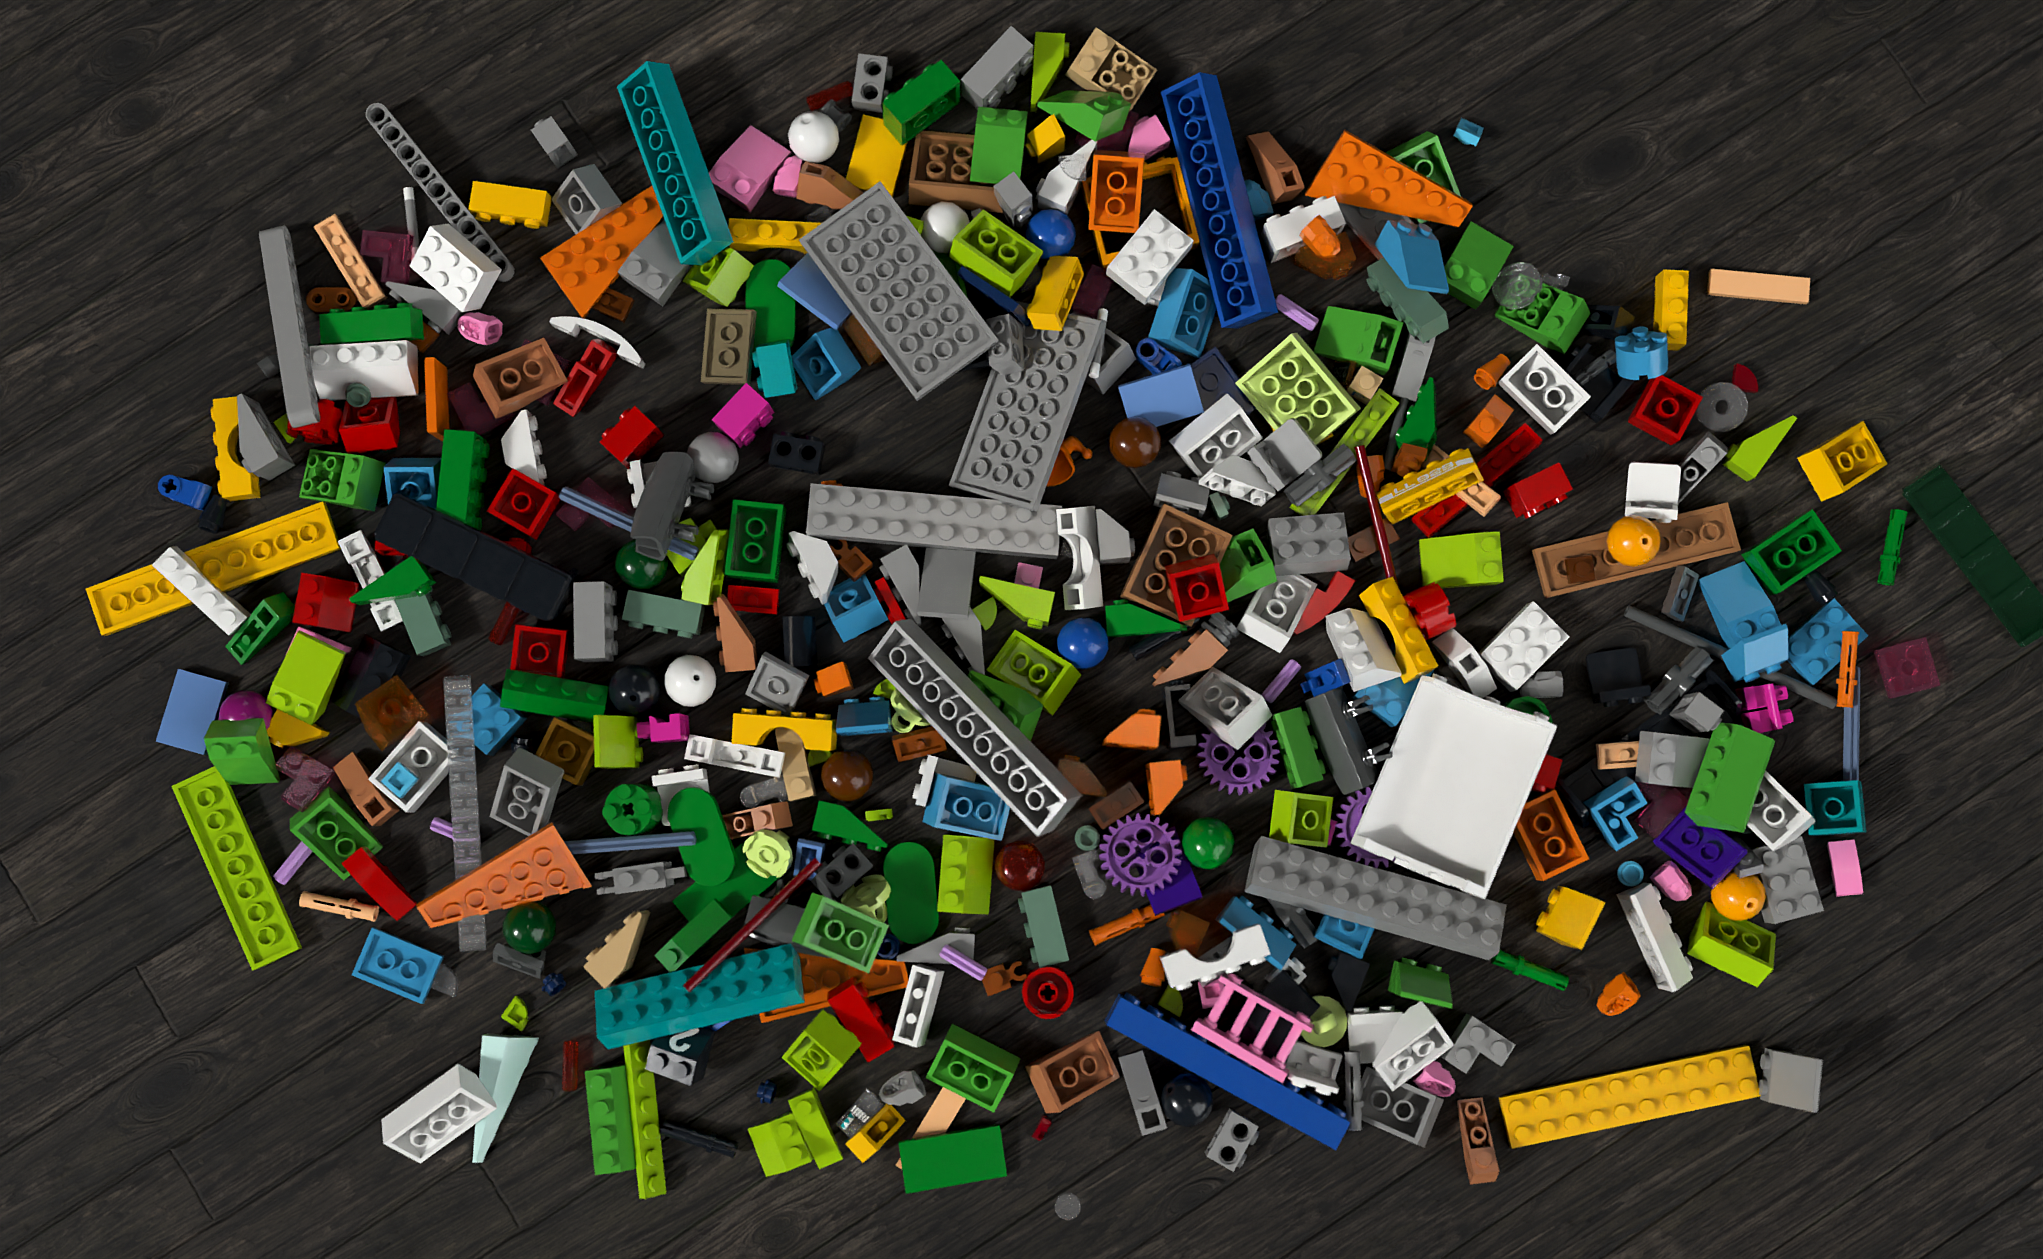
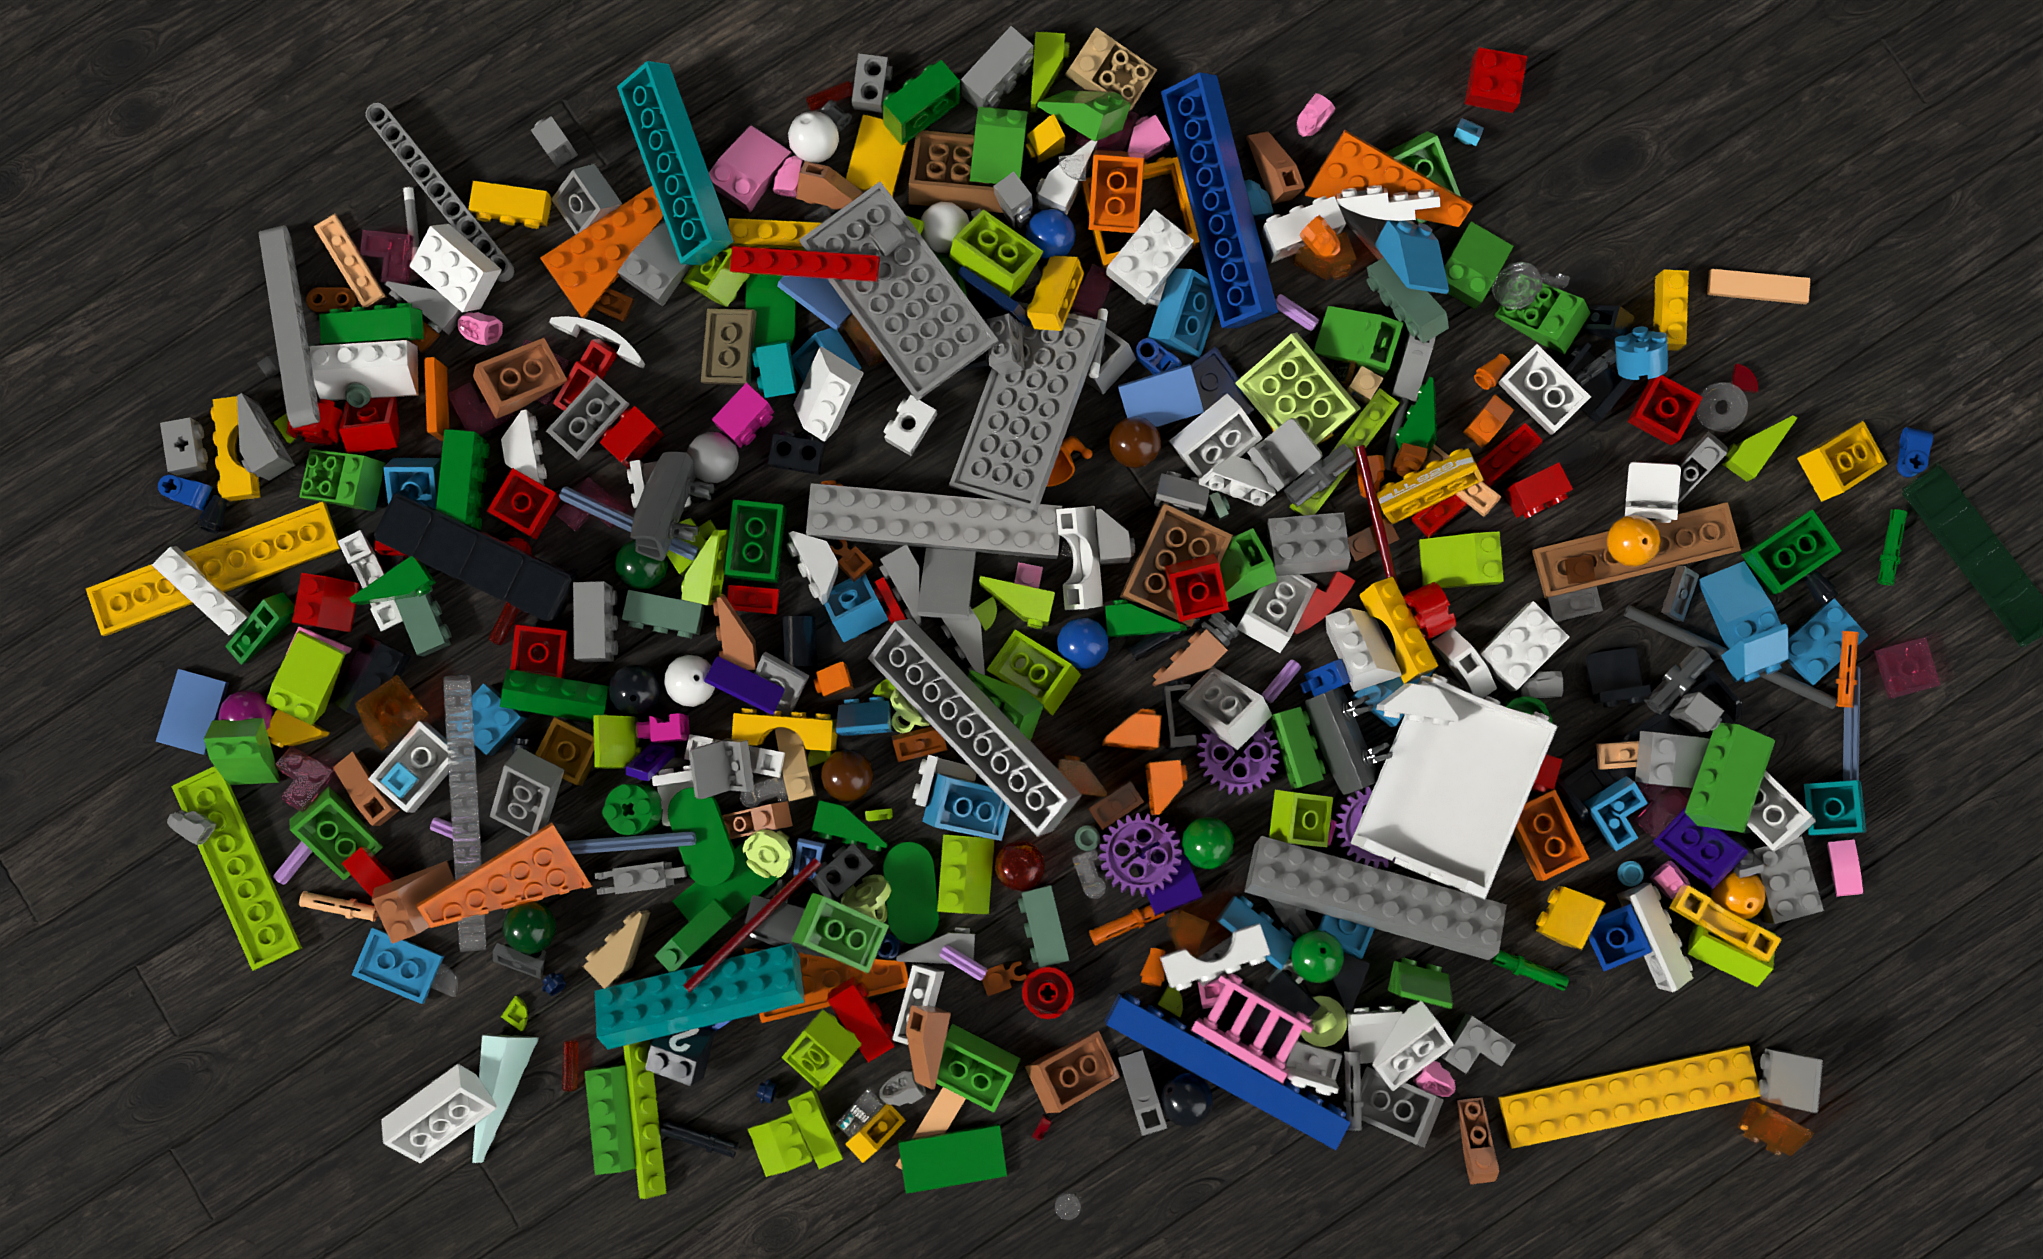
light grey brick [1205,1108,1259,1172] -> none
orange rock [1596,972,1641,1016] -> none
dark pink hips [1735,684,1794,733] -> none
none -> light grey brick [160,417,208,475]
none -> light grey rock [167,810,216,845]
none -> nougat slope [372,861,456,944]
none -> light grey slope [546,376,630,461]
none -> dark purple plate [626,742,675,781]
none -> light grey bracket [689,738,754,799]
none -> dark purple slope [704,656,785,715]
none -> red plate [730,246,880,282]
none -> white slope [794,346,864,442]
none -> light grey piece [869,220,905,257]
none -> white brick [884,395,937,456]
none -> nougat slope [906,1005,951,1089]
none -> green piece [1291,930,1344,983]
none -> bright pink rock [1297,93,1335,137]
none -> white slope [1337,185,1440,221]
none -> white slope [1376,684,1458,726]
none -> red brick [1464,47,1527,113]
none -> flat silver plate [1546,586,1603,622]
none -> blue slope [1588,904,1652,971]
none -> yellow arch [1669,885,1781,962]
none -> clear orange slope [1737,1100,1814,1157]
none -> blue piece [1897,427,1933,478]

